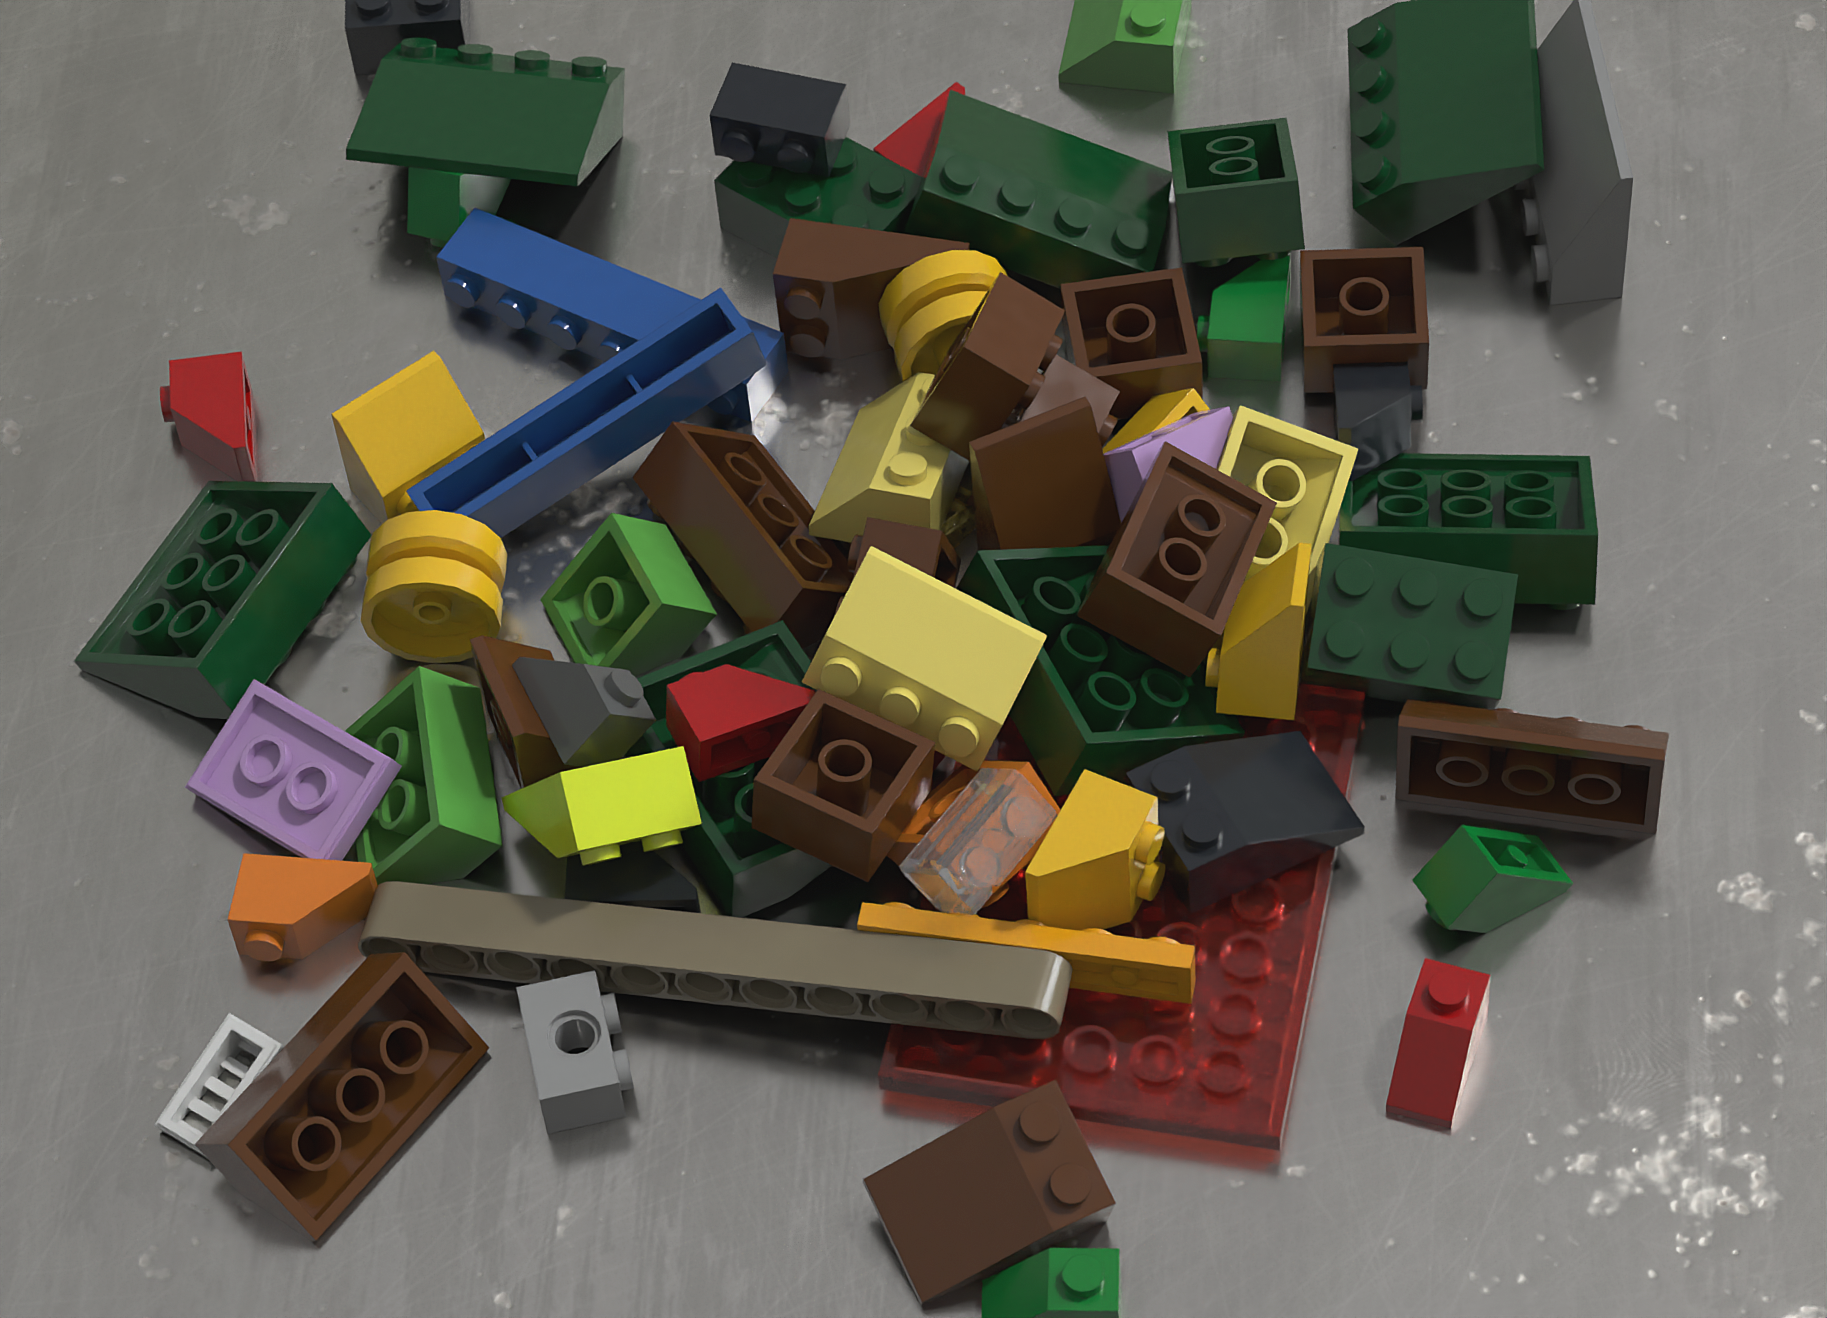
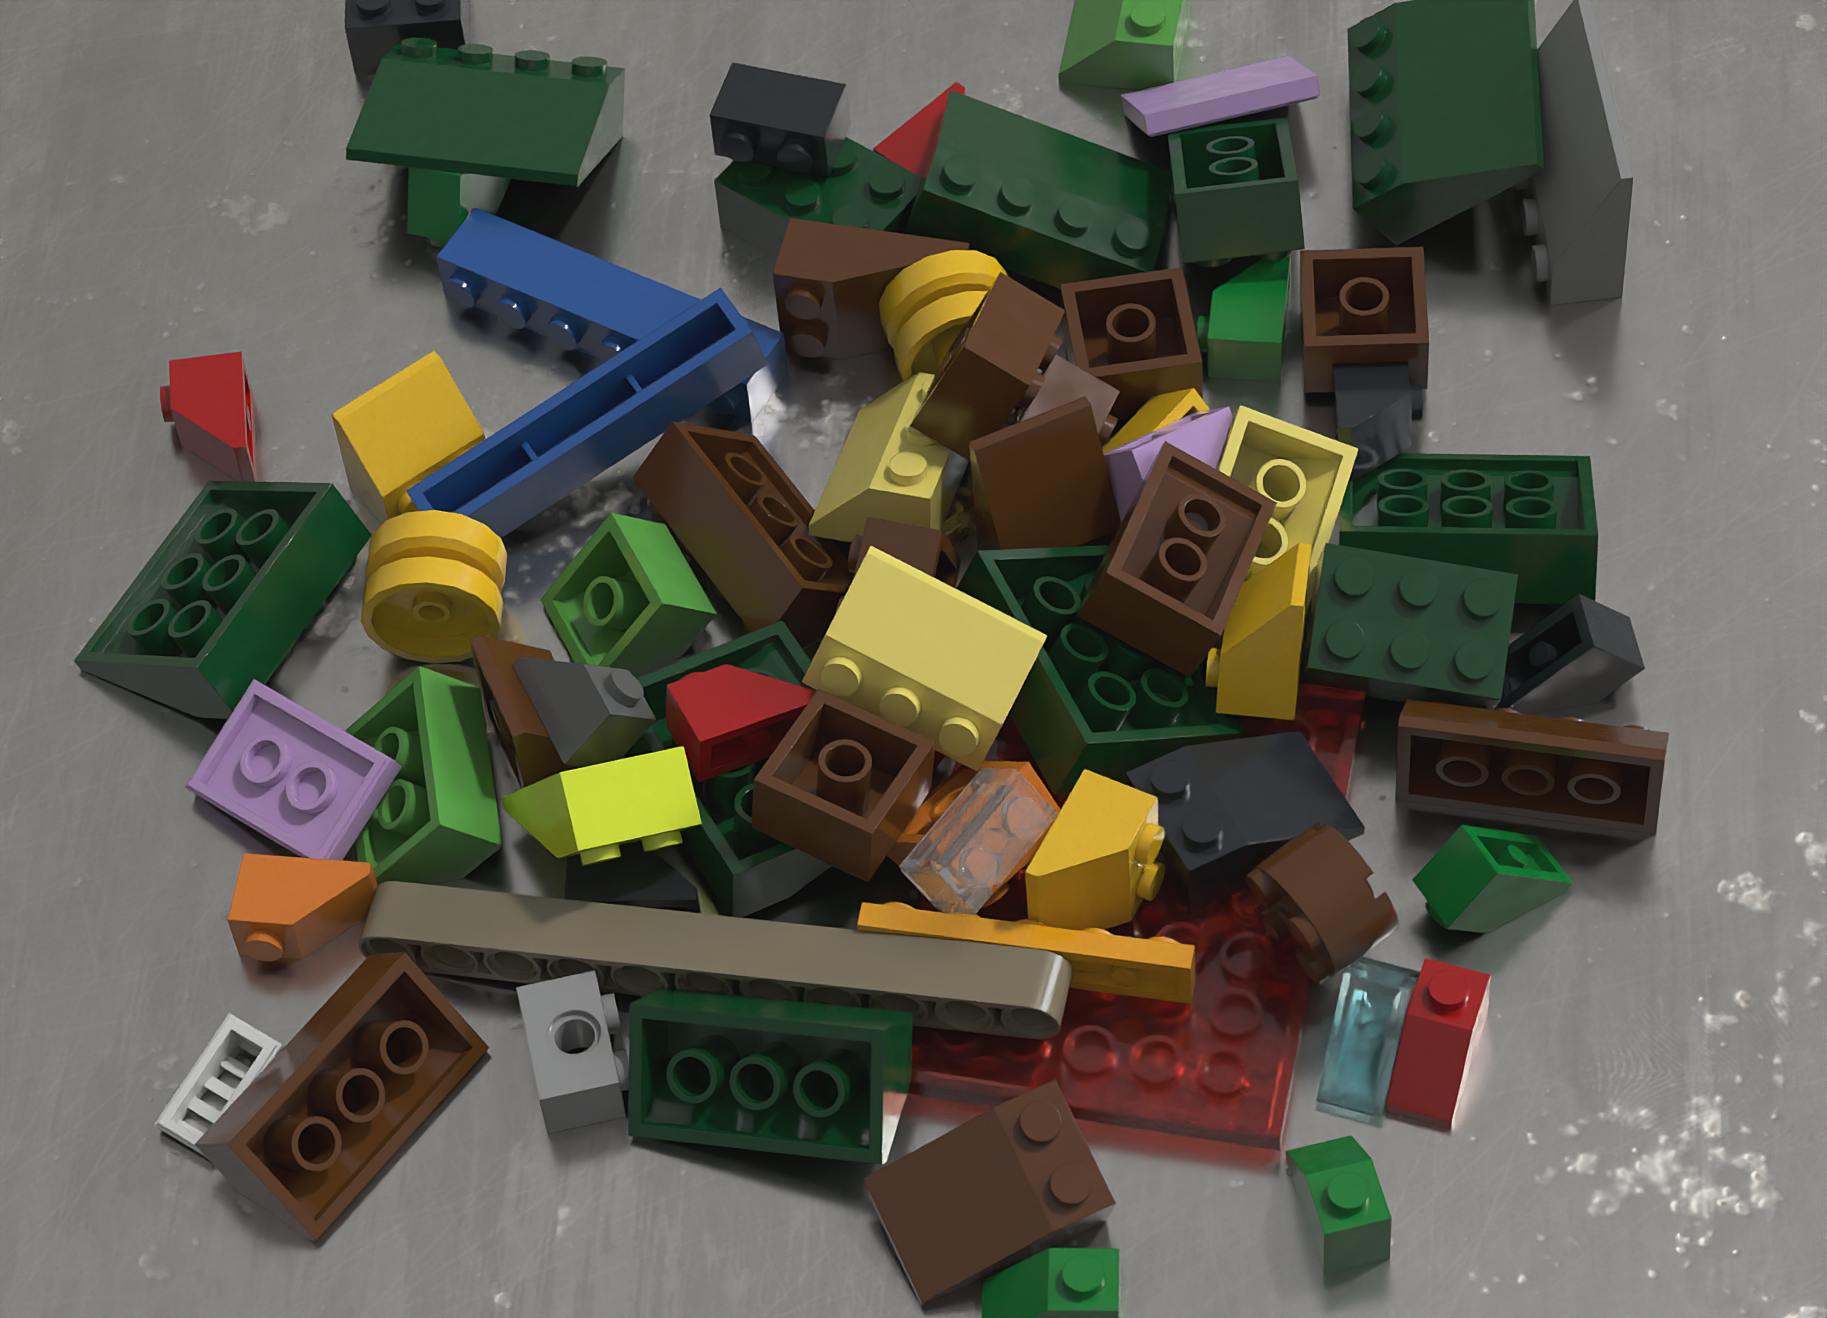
none -> dark green slope [628,987,913,1164]
none -> lavender tile [1121,56,1321,137]
none -> reddish brown brick [1245,822,1399,985]
none -> green slope [1286,1135,1392,1275]
none -> clear light blue slope [1316,956,1420,1118]
none -> black slope [1498,594,1645,714]

